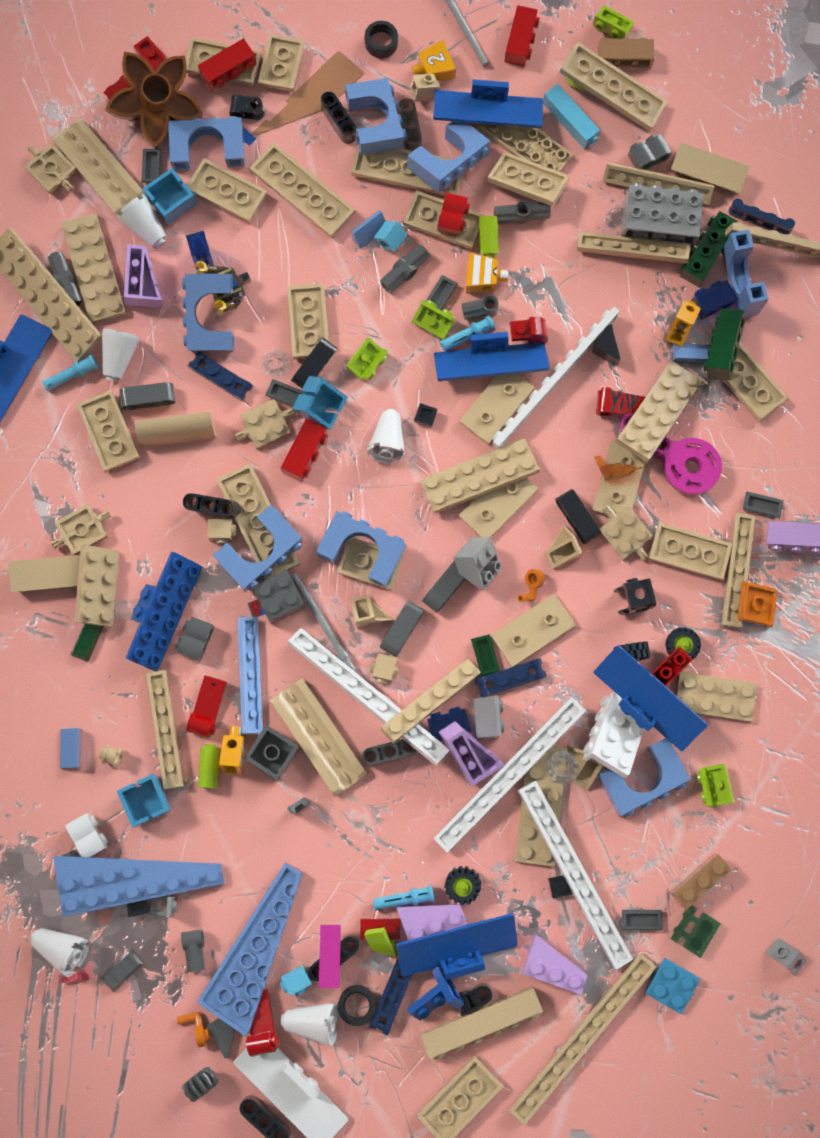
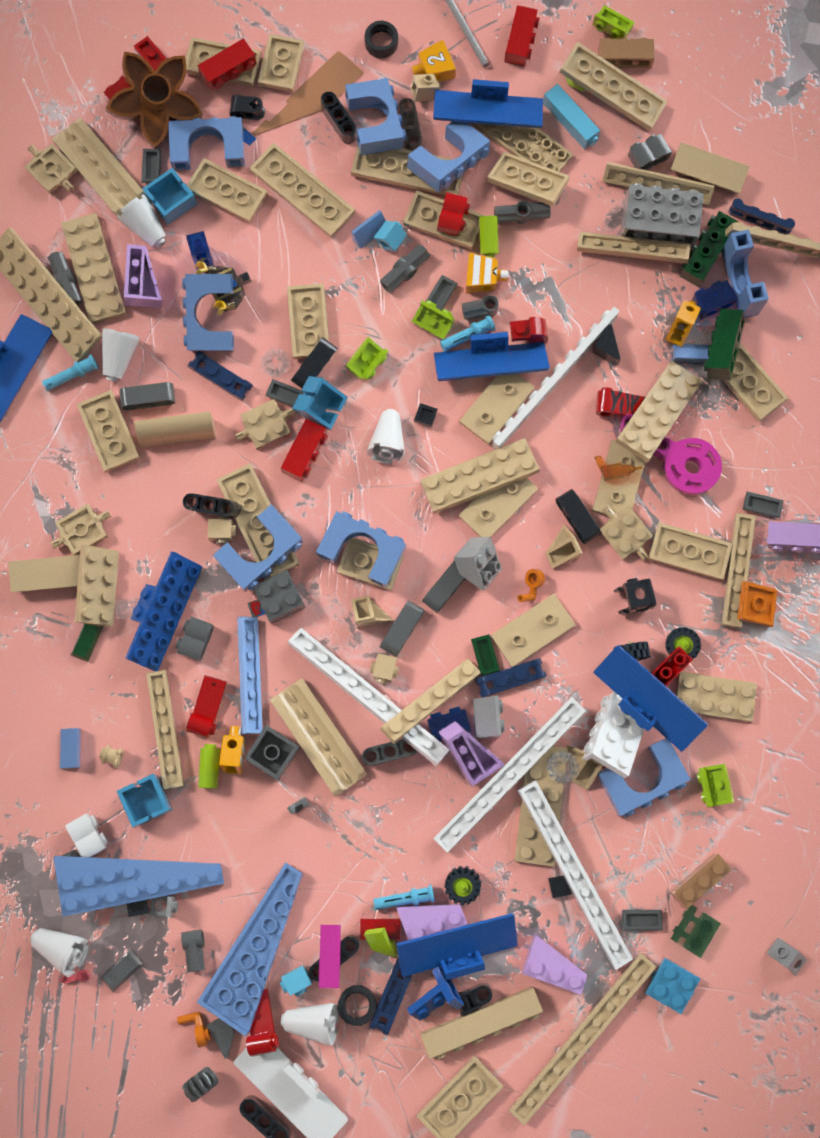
light grey bar [291,573,357,672] -> none

